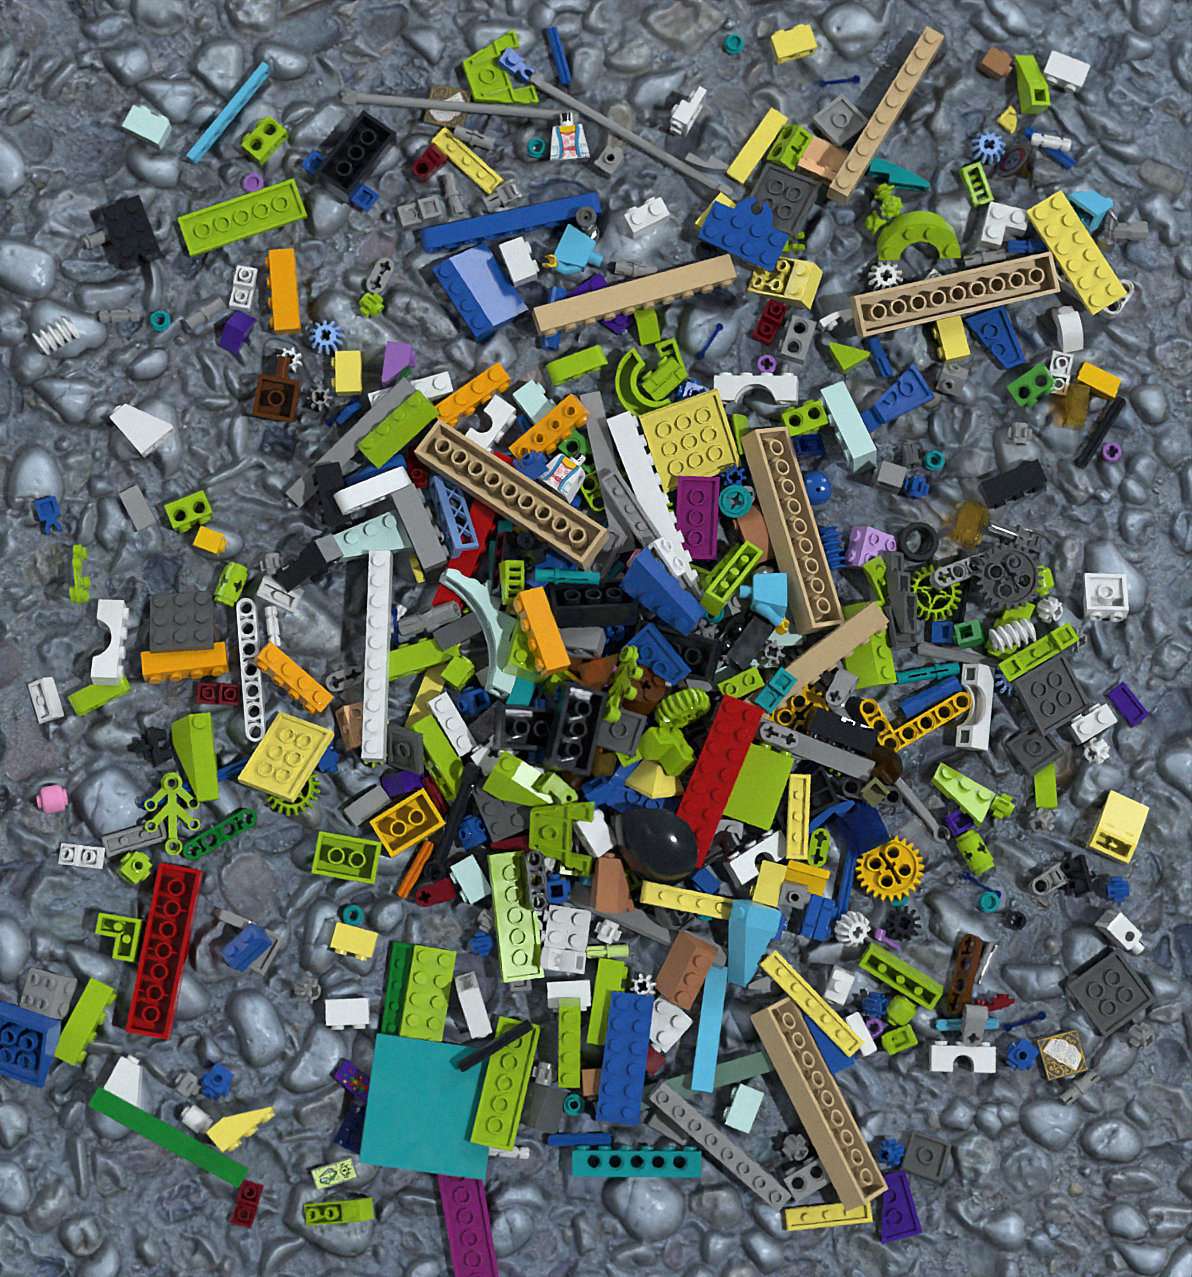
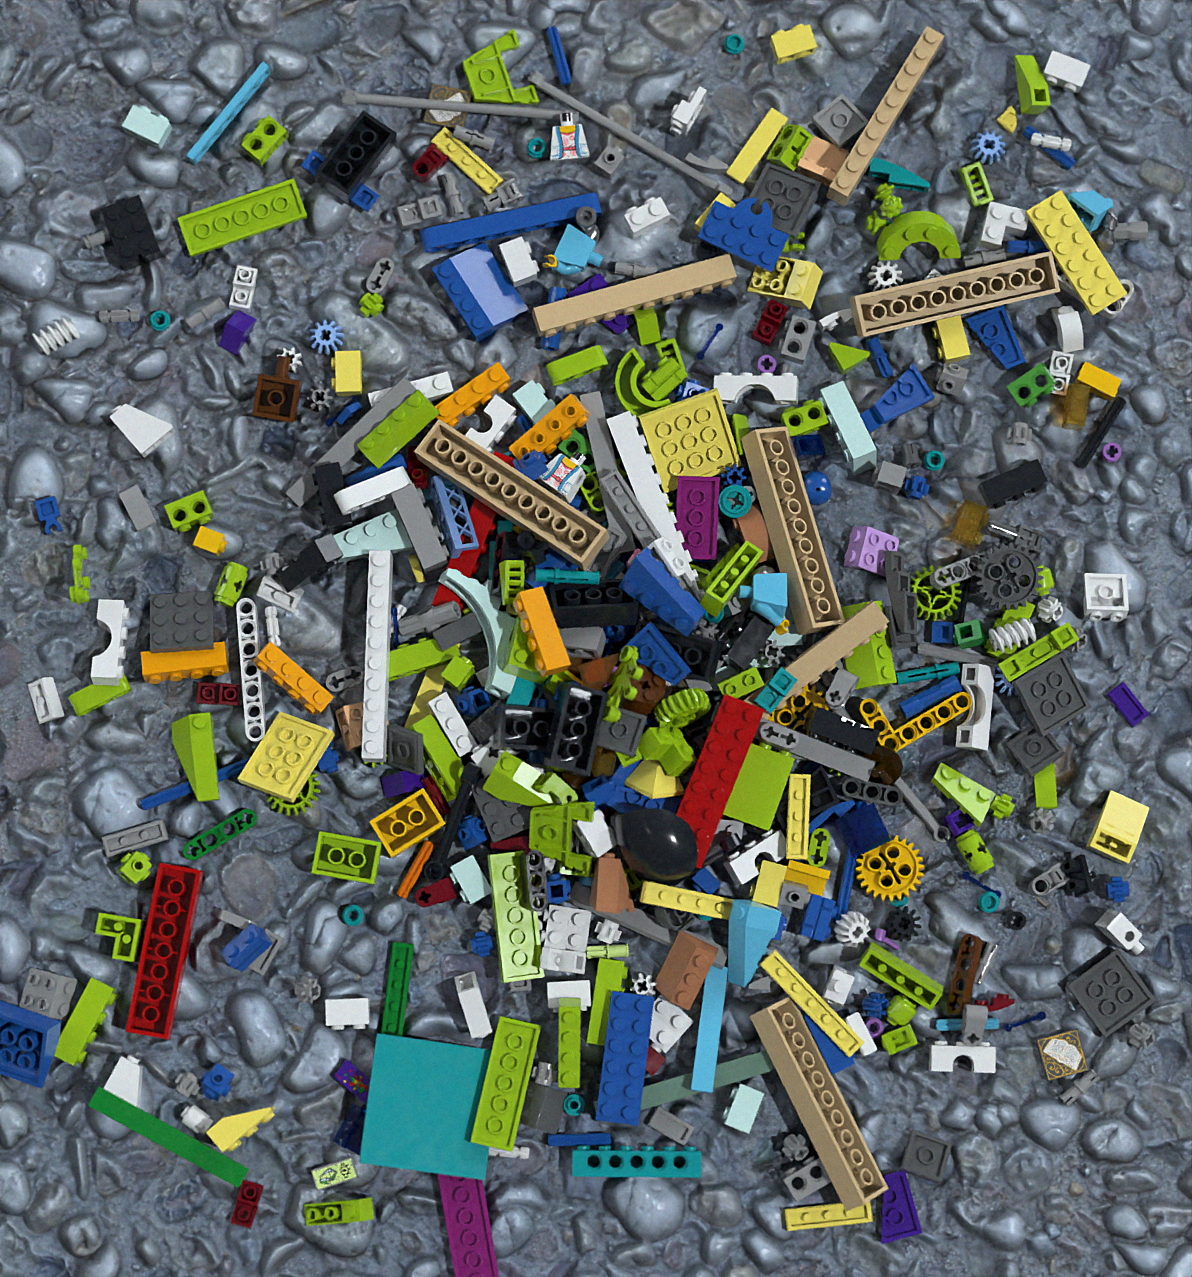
bright pink head [36,785,68,814] -> none
white slope [58,843,105,869] -> none
black hips [135,727,173,768] -> none
lime plant [144,772,200,855] -> none
medium lavender tile [243,173,264,193] -> none
light orange brick [265,248,301,335] -> none
light yellow brick [330,922,379,961] -> none
light grey slope [343,785,392,828] -> none
medium lavender slope [381,341,417,389] -> none
lime plate [399,945,457,1043] -> none
black axle [457,1020,533,1072] -> none
plate [496,47,534,84] -> none
medium nougat brick [580,1069,602,1101] -> none
light grey brick [647,1079,792,1212] -> none
clear blue hinge [818,75,861,87] -> none
blue piece [818,526,846,571] -> none
olive panel [858,777,890,808] -> none
lime hinge [862,555,889,607] -> none
blue gear [878,1139,905,1167] -> none
black tyre [898,522,939,563] -> none
medium nougat brick [979,46,1013,82] -> none
shield [996,144,1031,179] -> none
blue brick [1004,1037,1040,1071] -> none
white brick [1067,703,1117,745] -> none
white gear [1083,737,1110,765] -> none

